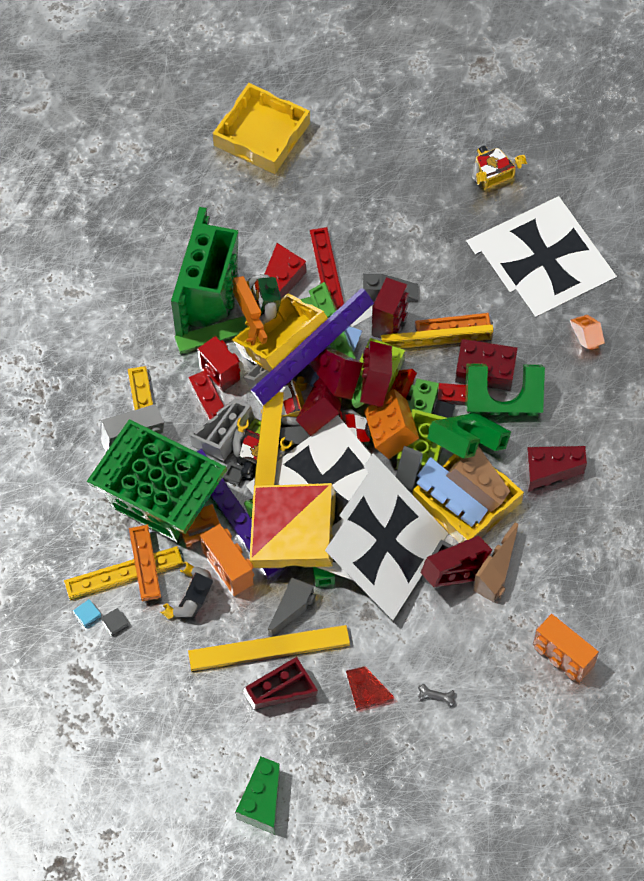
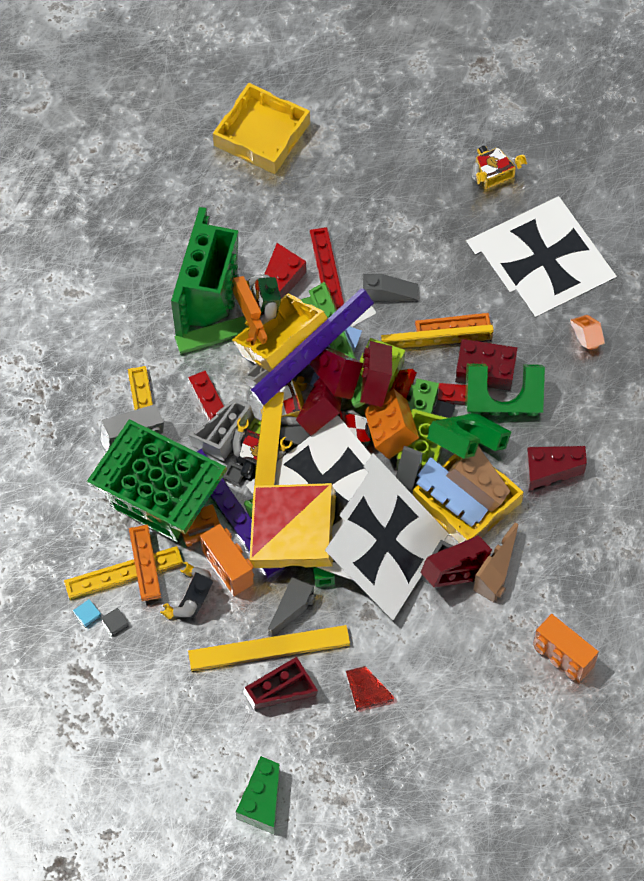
red brick [197,336,241,392] -> none
dark red brick [371,277,409,339] -> none
flat silver piece [418,684,455,707] -> none

